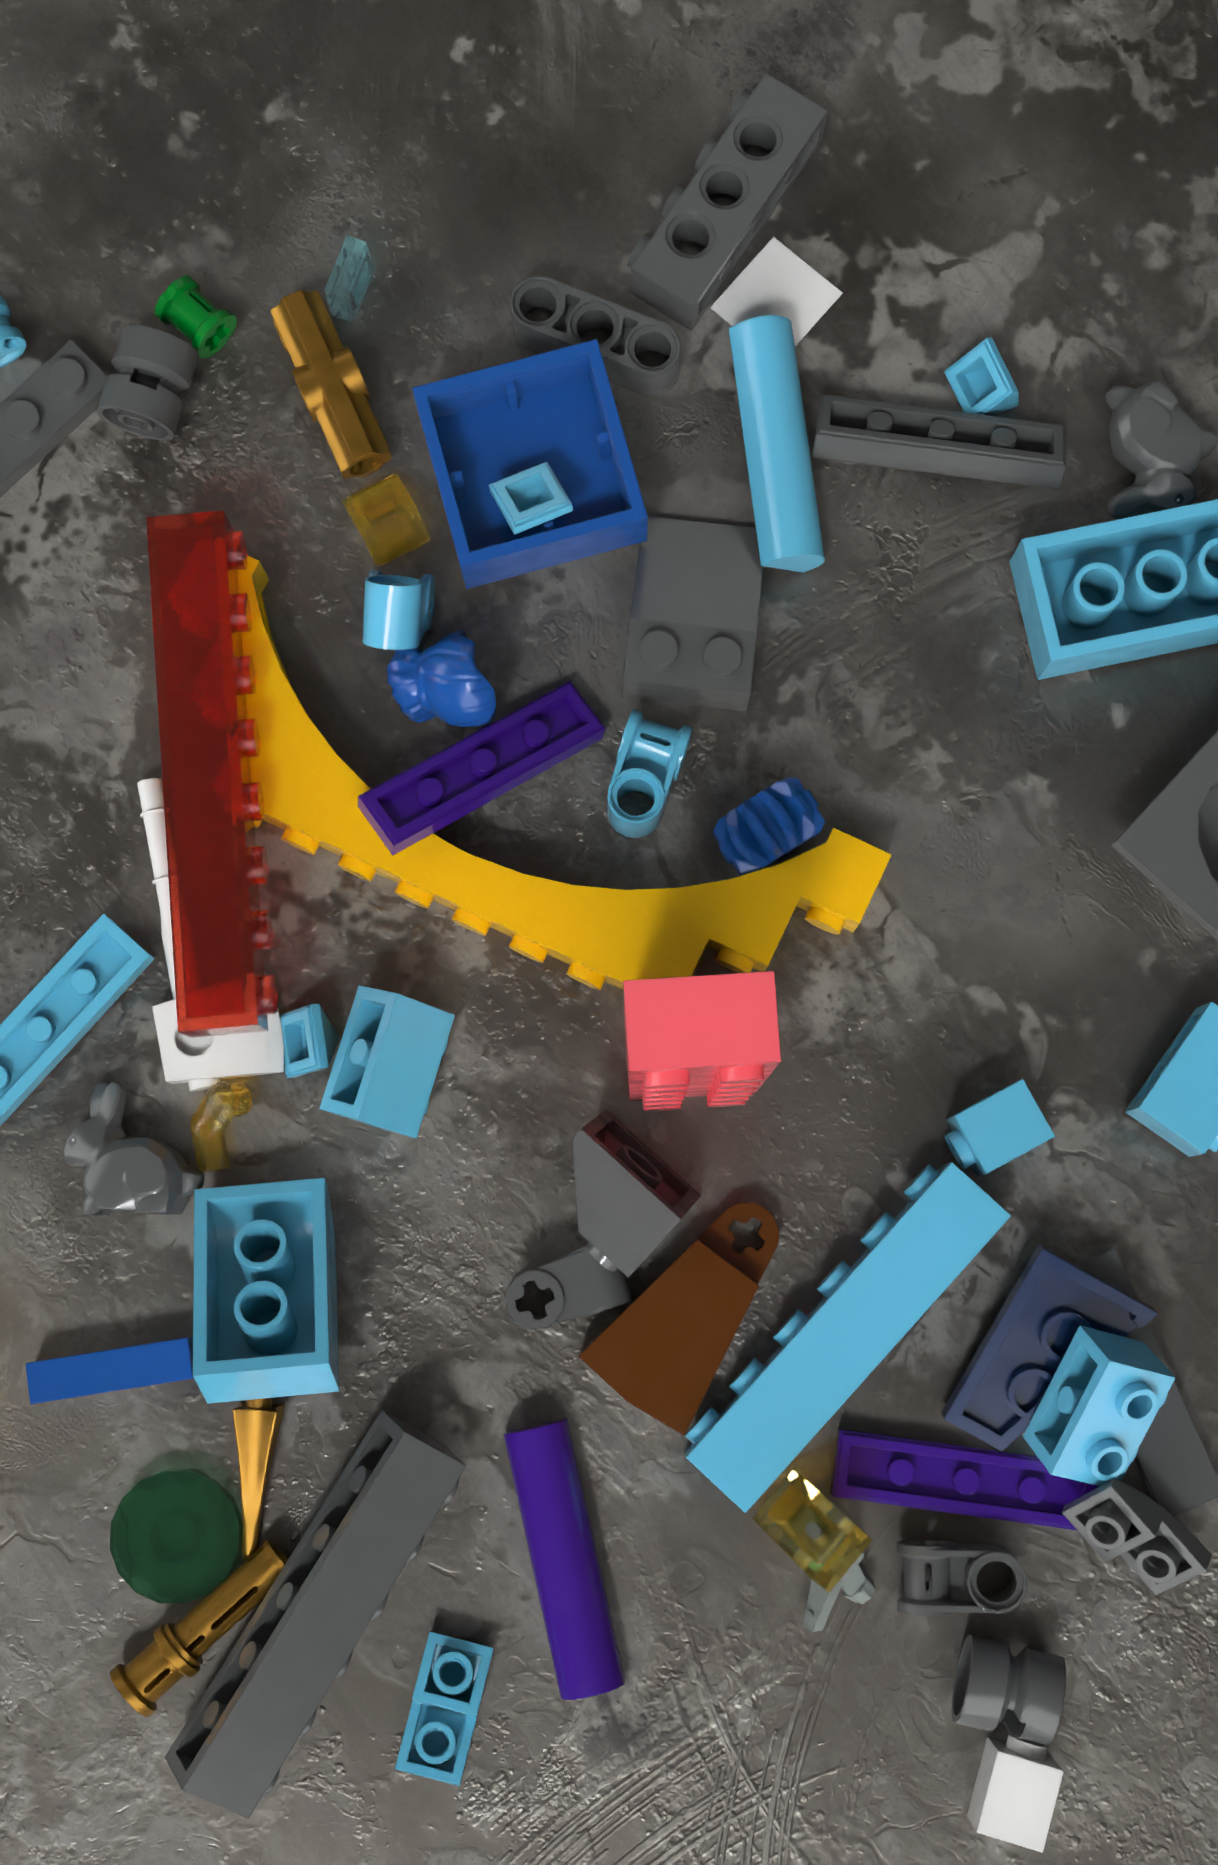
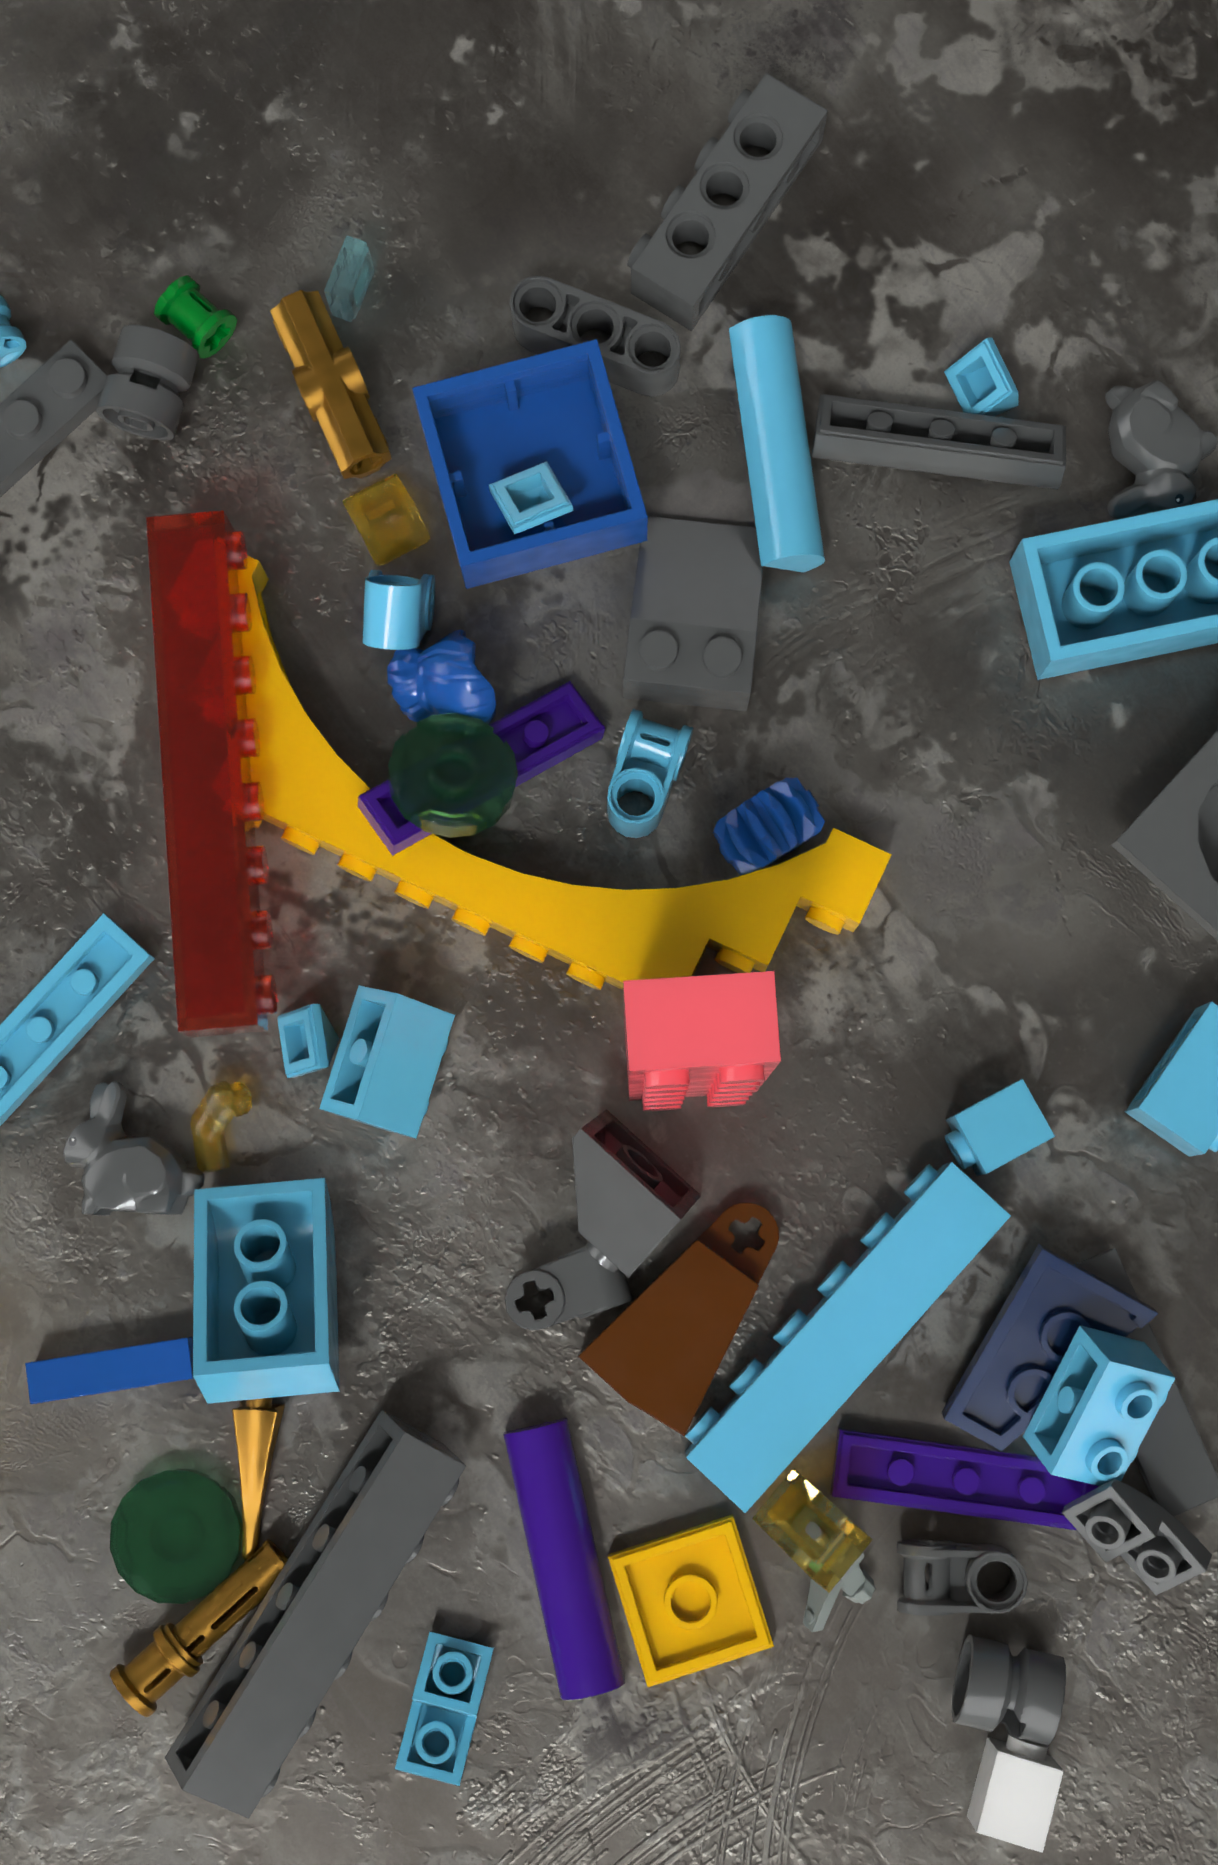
white piece [137,778,284,1092] -> none
white sticker [710,237,843,346] -> none
none -> clear green tile [387,713,518,838]
none -> yellow tile [608,1514,774,1687]

